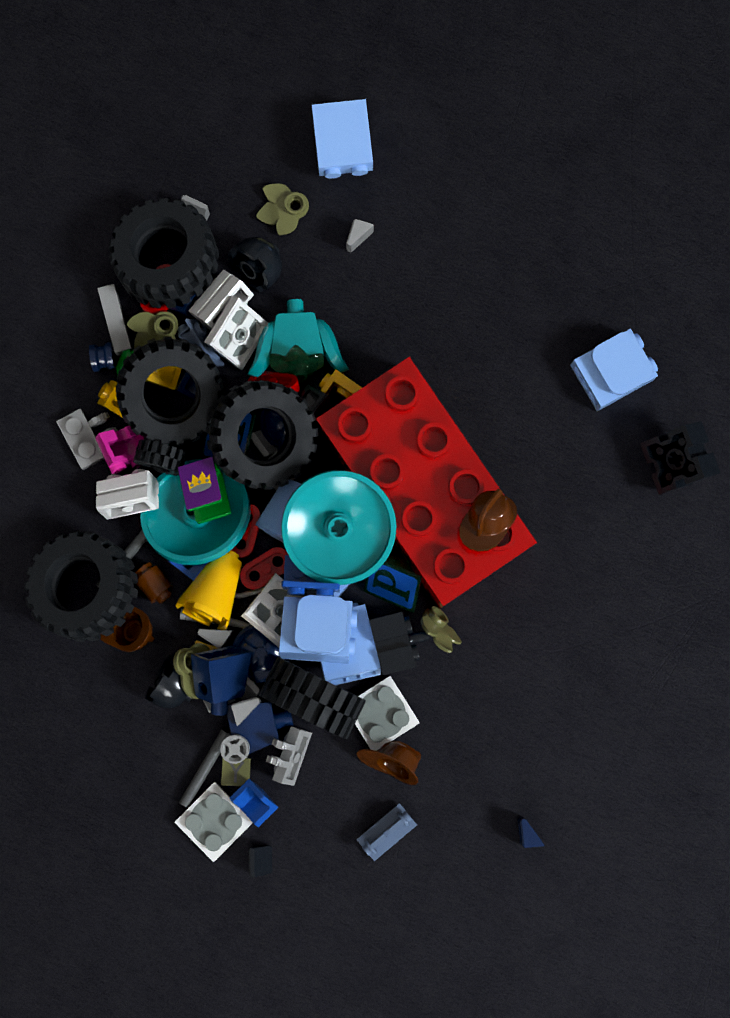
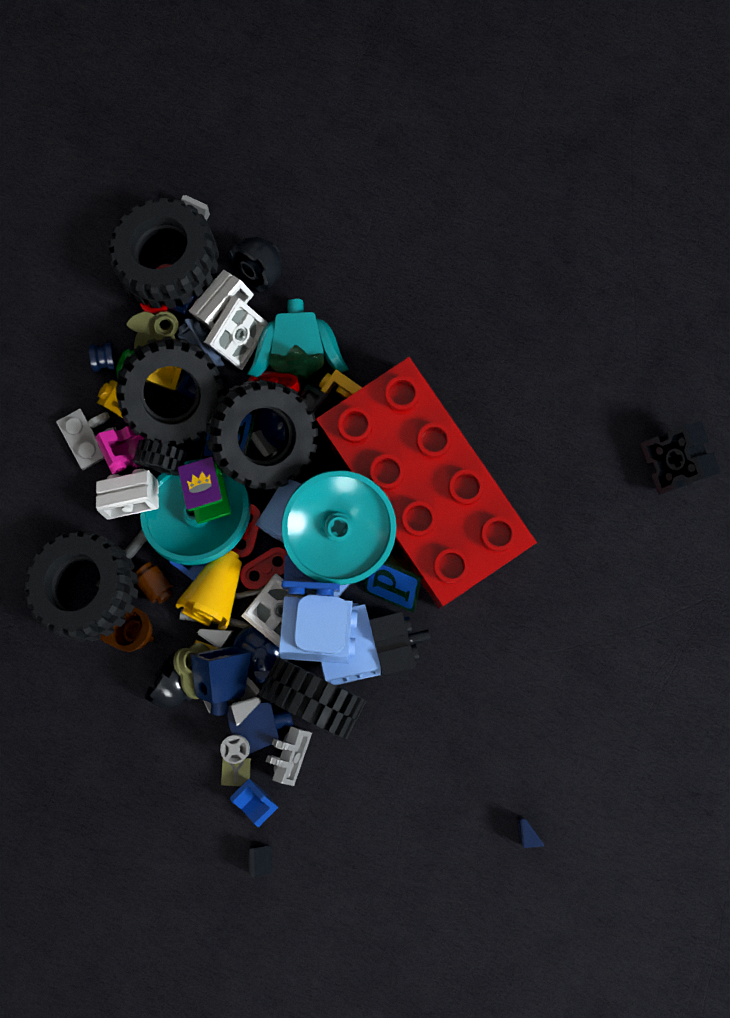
light grey piece [97,284,133,356] -> none
light grey piece [175,782,253,862] -> none
dark grey bar [179,729,231,808] -> none
olive plate [256,184,309,236] -> none
light blue brick [312,99,373,179] -> none
light grey slope [346,219,374,252] -> none
light grey piece [355,676,420,751] -> none
reddish brown piece [356,741,421,785] -> none
sand blue hinge [357,803,417,861] -> none
olive plate [421,606,462,653] -> none
reddish brown piece [459,489,517,552] -> none
light blue brick [570,329,658,411] -> none

